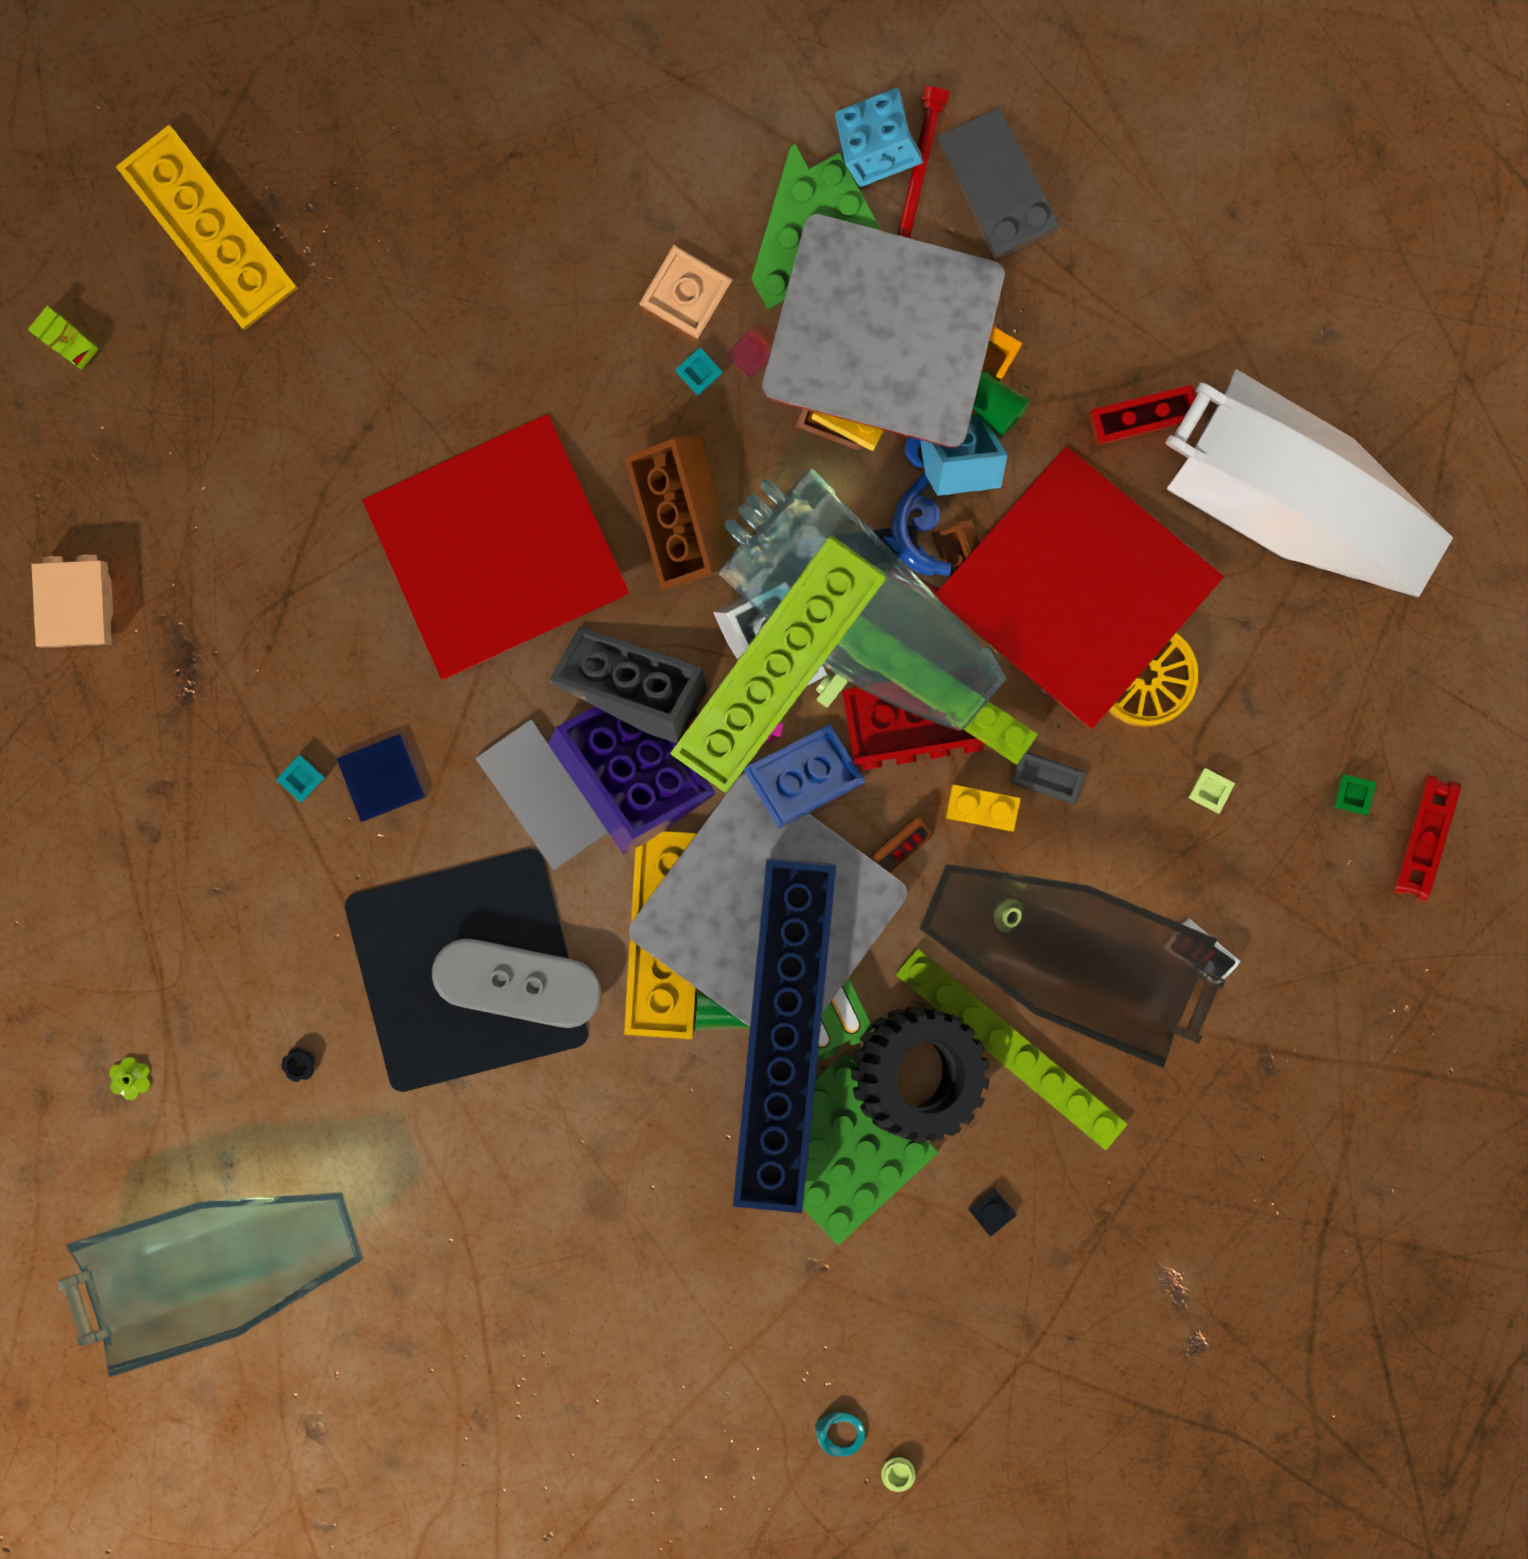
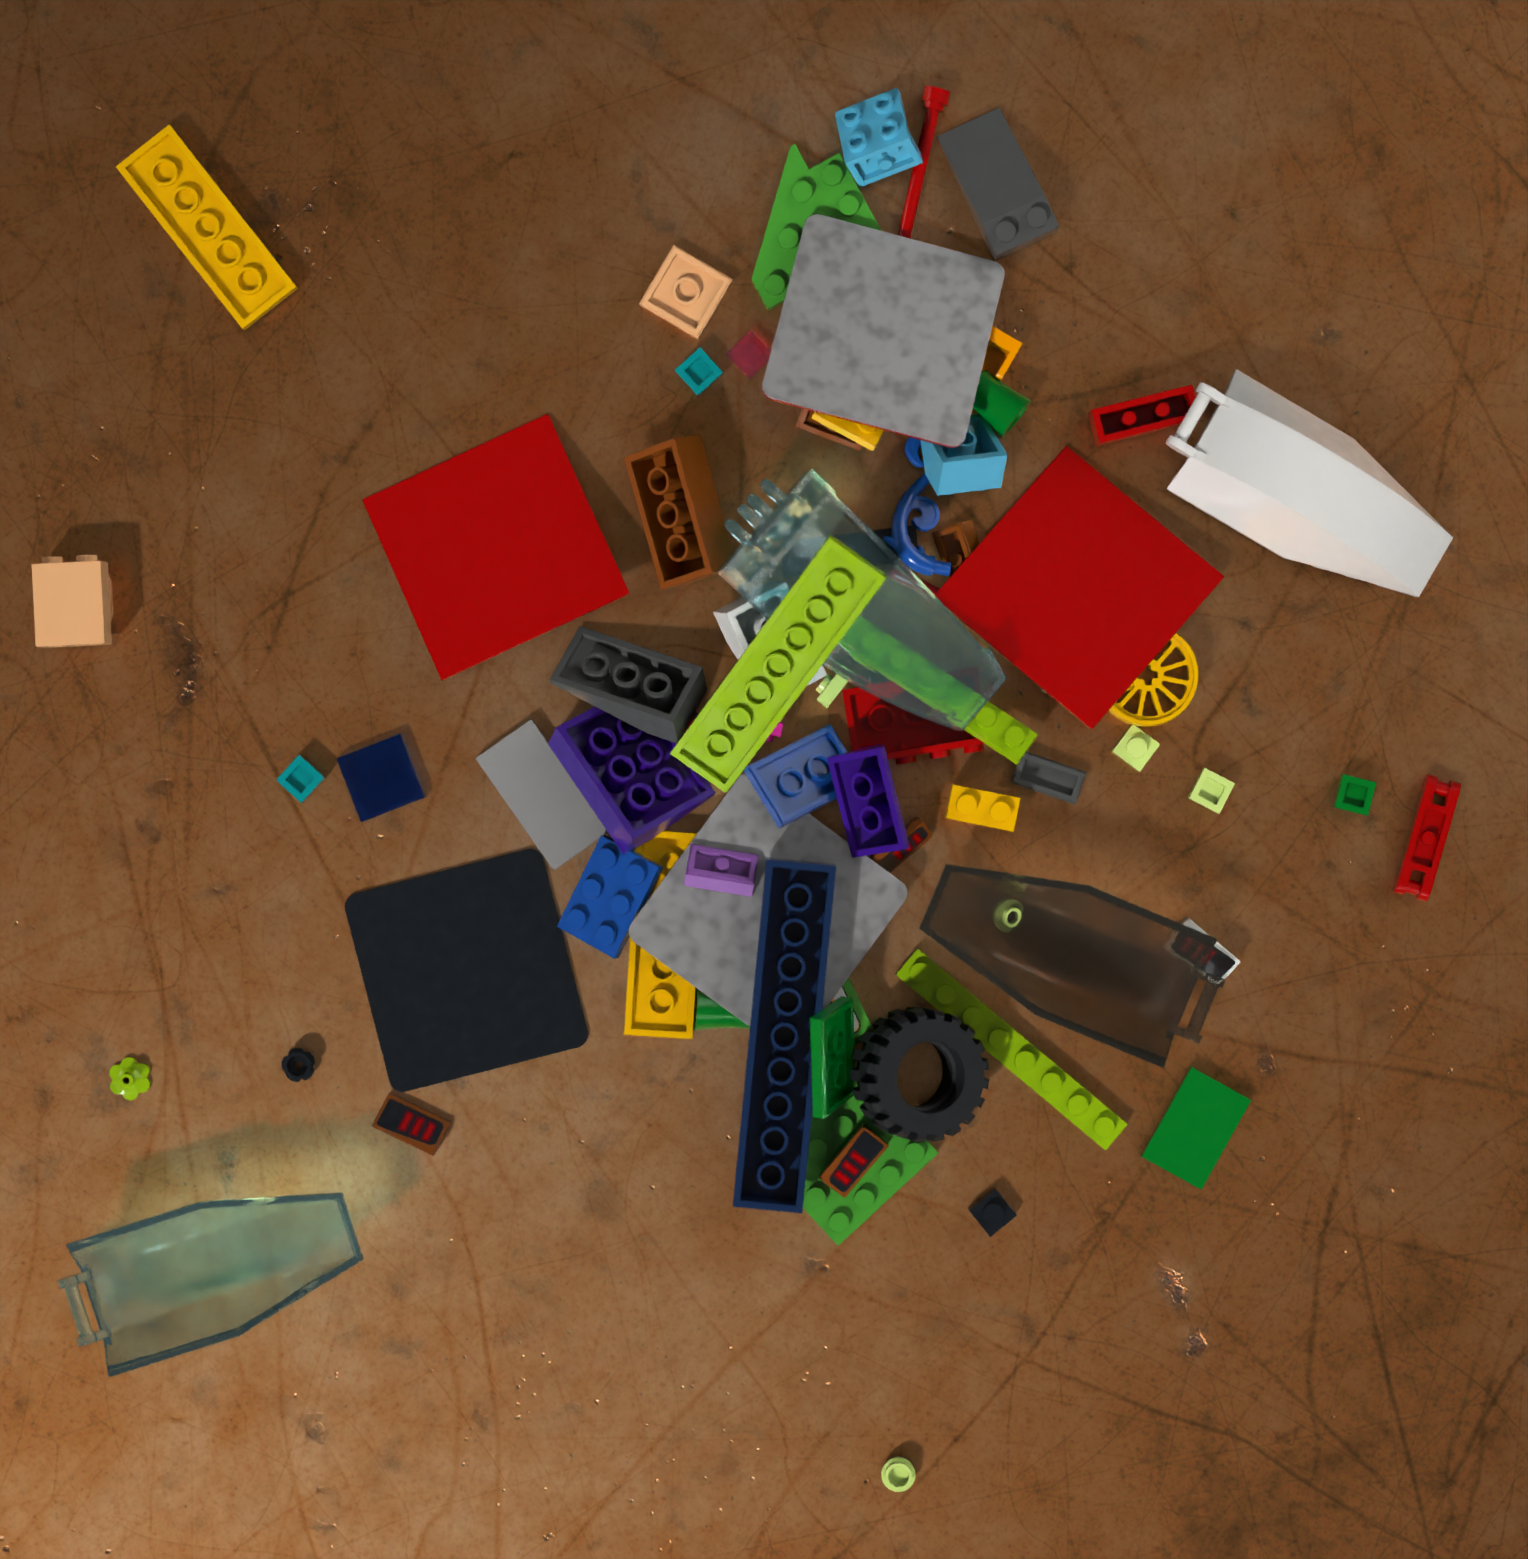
lime leg [28,306,99,370] -> none
light grey piece [432,938,601,1028] -> none
teal piece [815,1411,865,1456] -> none
none -> slope [372,1093,450,1156]
none -> blue plate [557,835,663,959]
none -> medium lavender slope [684,844,759,897]
none -> green tile [810,996,855,1119]
none -> slope [818,1123,889,1198]
none -> dark purple slope [827,744,910,858]
none -> yellowish green plate [1111,725,1160,772]
none -> green tile [1140,1066,1251,1190]

